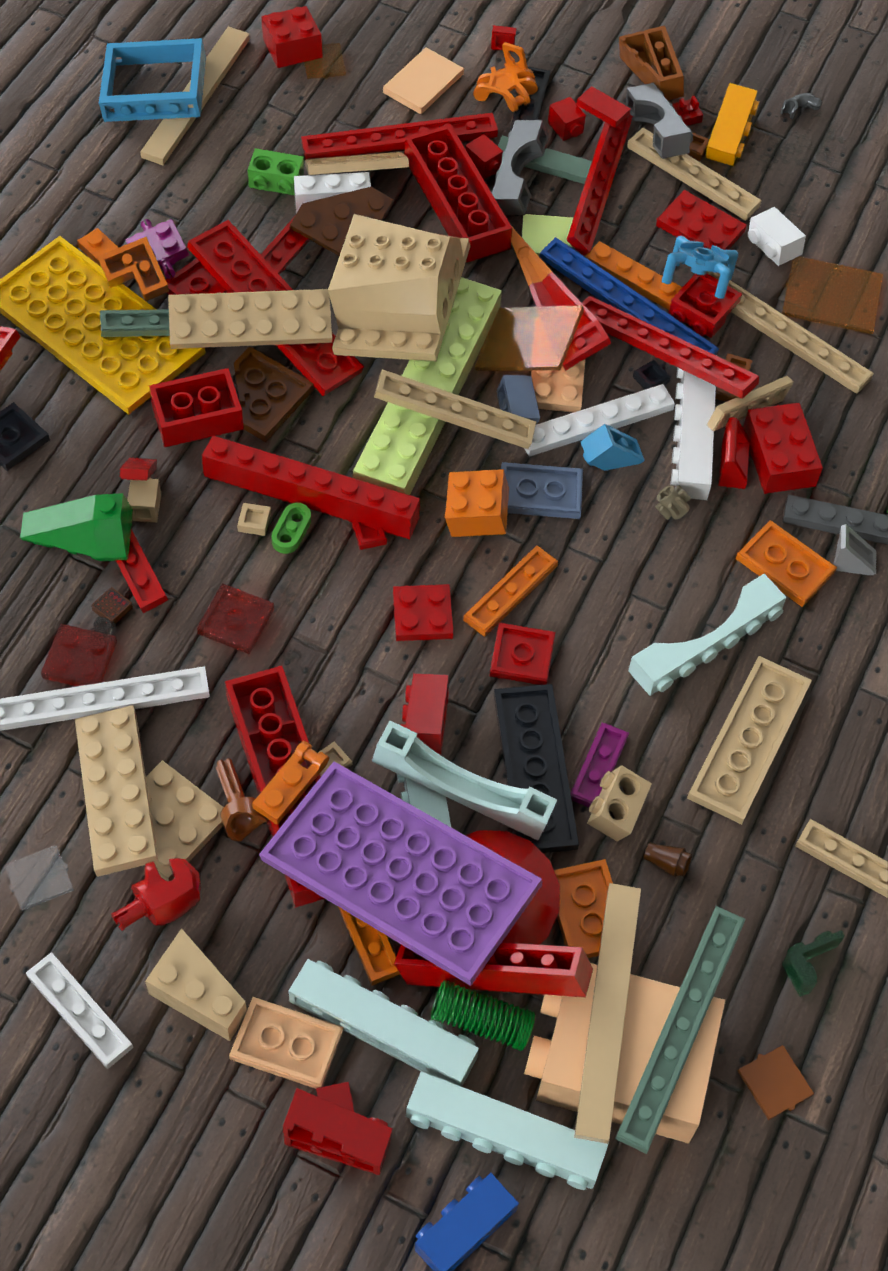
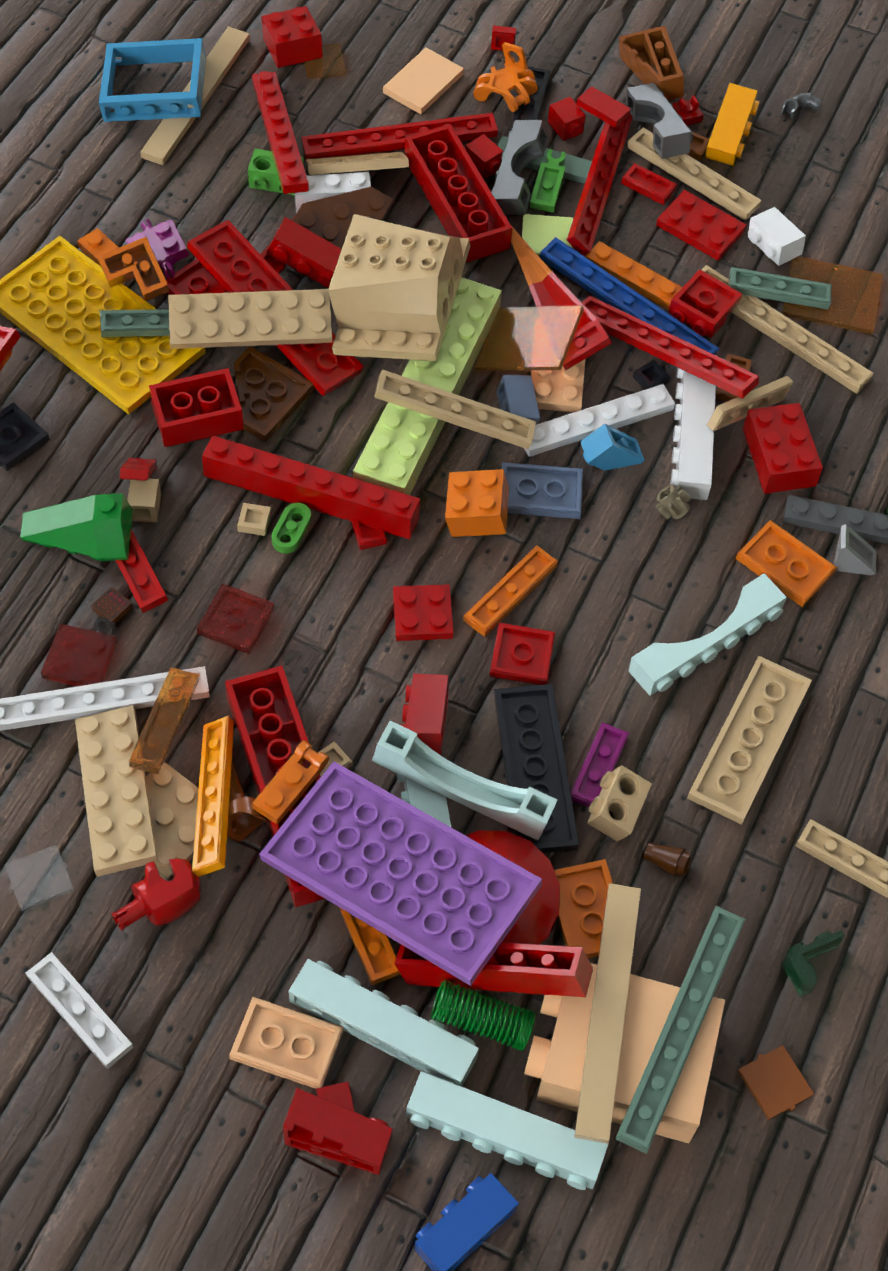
tan wedge [145,928,247,1041] -> none
dark azure plate [662,236,738,299] -> none
red tile [718,417,750,489] -> none
none -> clear orange tile [129,667,199,774]
none -> light orange tile [192,716,234,877]
none -> red plate [252,71,309,194]
none -> red brick [266,217,342,288]
none -> bright green plate [530,149,565,213]
none -> red plate [621,163,677,205]
none -> sand green tile [728,267,831,310]

